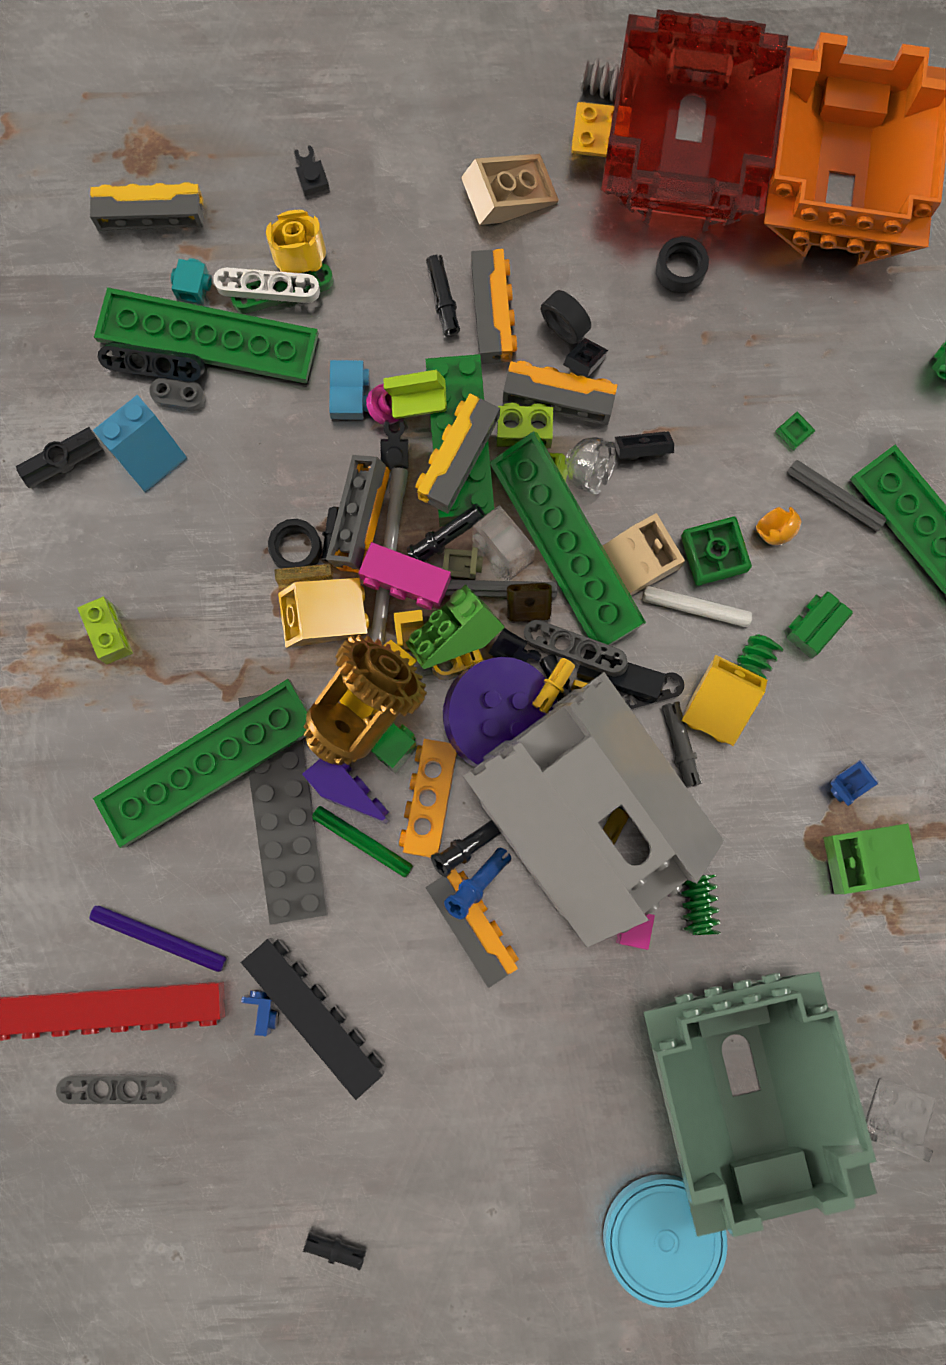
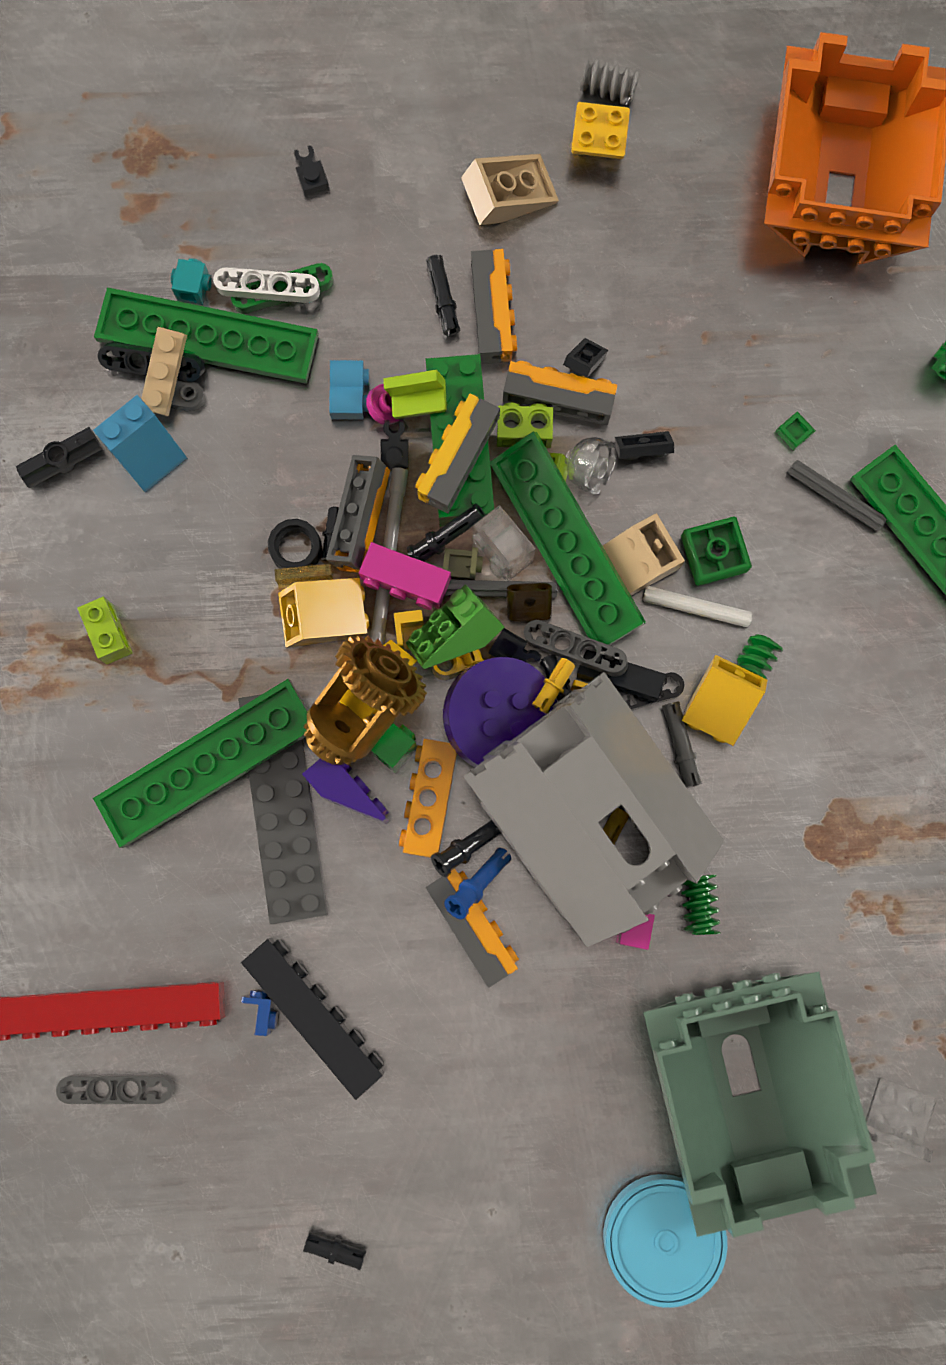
dark purple axle [89,906,226,972] -> none
dark grey piece [90,182,203,230] -> none
yellow brick [266,210,326,273] -> none
green axle [312,806,413,877] -> none
black tyre [540,290,592,344] -> none
clear red panel [601,9,791,233] -> none
black tyre [656,236,709,293] -> none
light orange hair [755,507,802,546] -> none
green brick [787,591,853,658] -> none
bright green slope [823,823,920,894] -> none
blue bracket [831,759,879,806] -> none
none -> tan plate [141,327,187,416]

